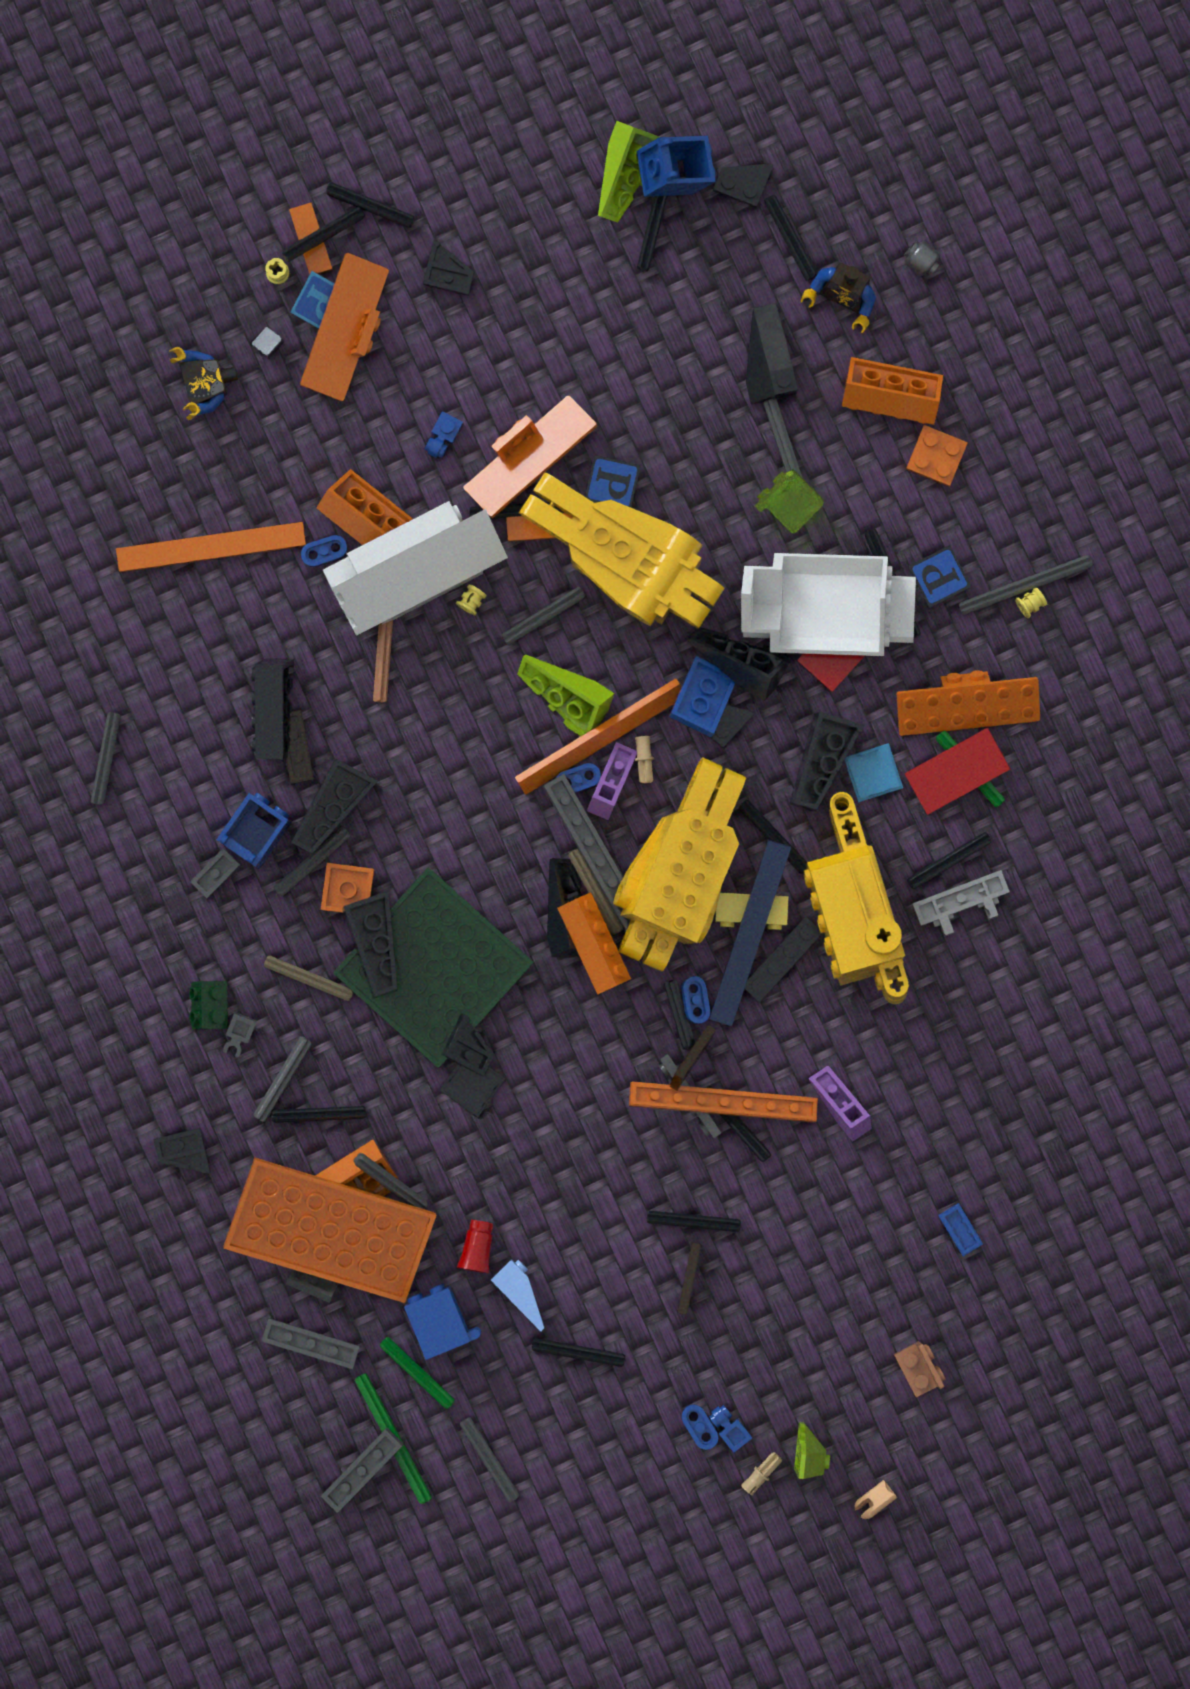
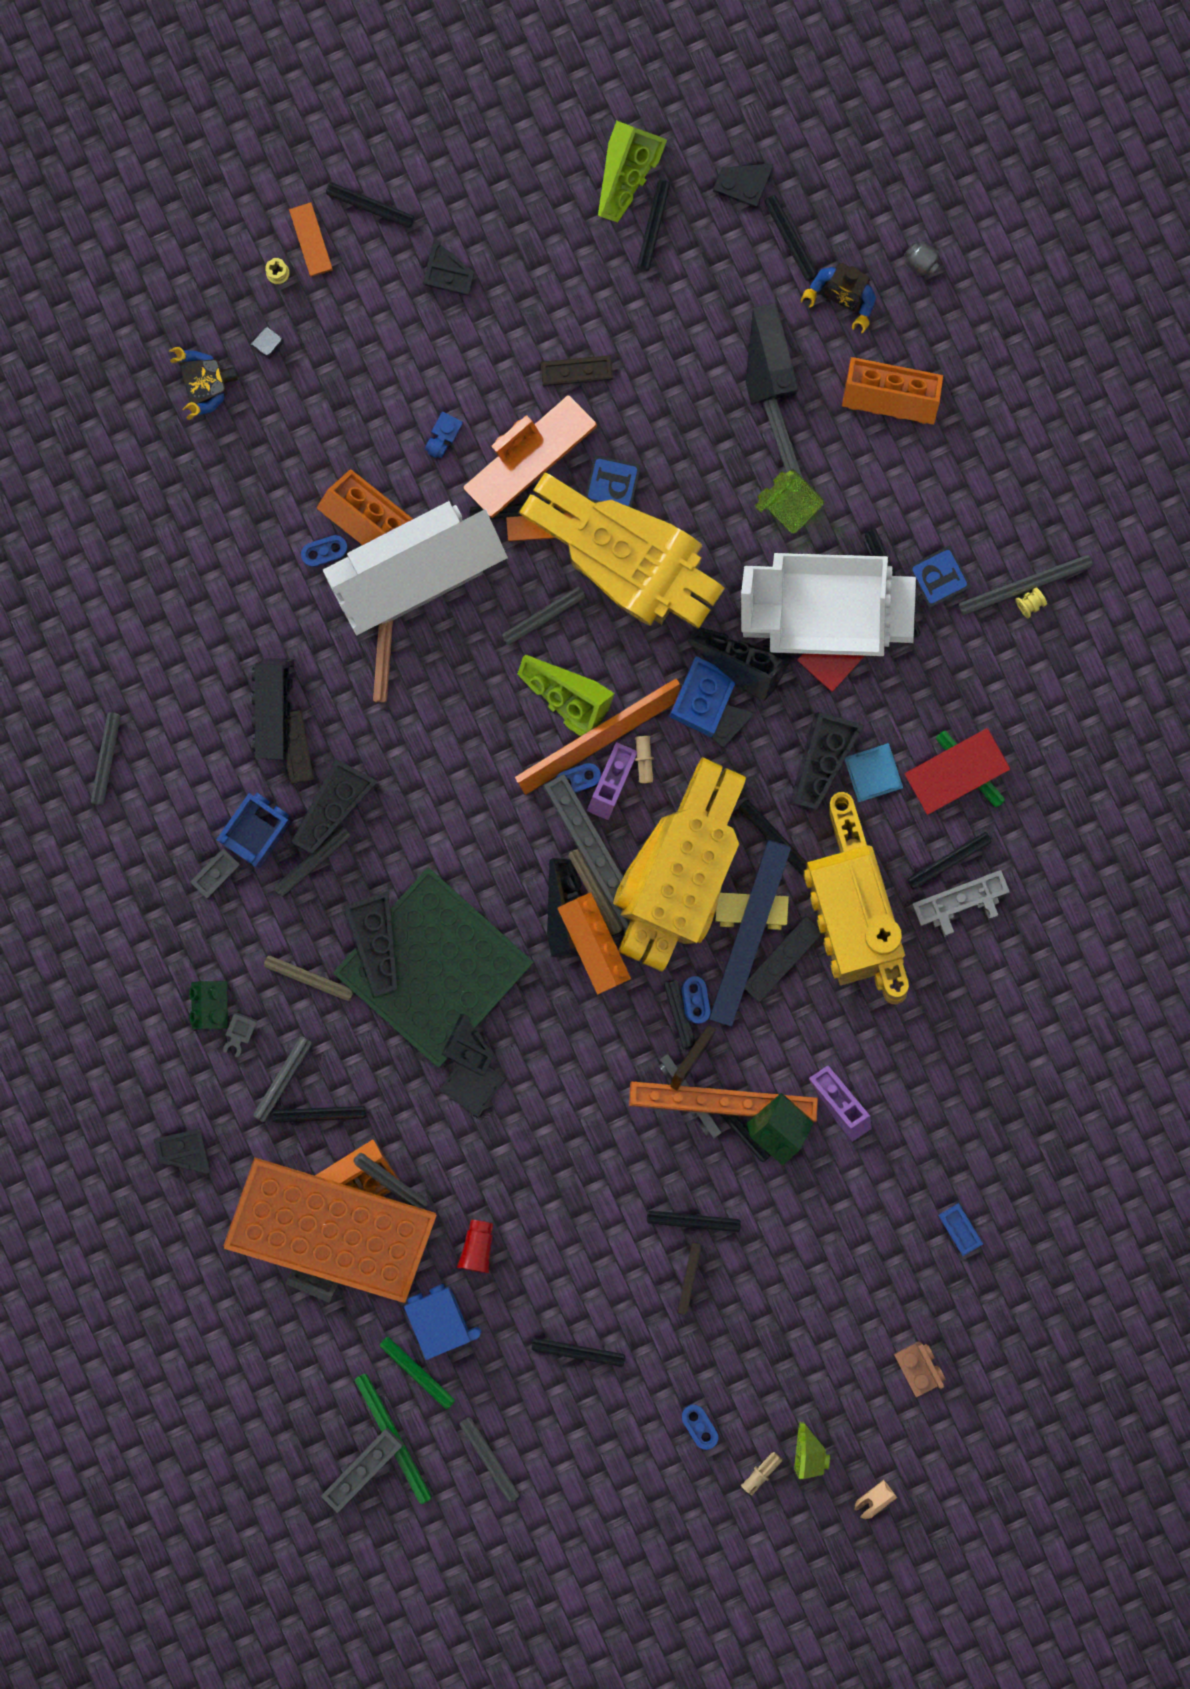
orange tile [116,522,306,573] -> none
dark grey plate [262,1318,360,1369] -> none
black axle [282,207,365,262] -> none
piece [290,271,334,329] -> none
orange bracket [300,253,389,401] -> none
orange plate [321,863,374,913] -> none
light yellow bush [456,584,487,616] -> none
light blue slope [491,1259,544,1331] -> none
blue container [637,136,716,197] -> none
blue plate [709,1405,752,1453] -> none
orange bracket [896,670,1040,736] -> none
orange plate [906,425,968,487] -> none
none -> dark brown tile [541,355,613,386]
none -> dark green slope [747,1093,814,1165]

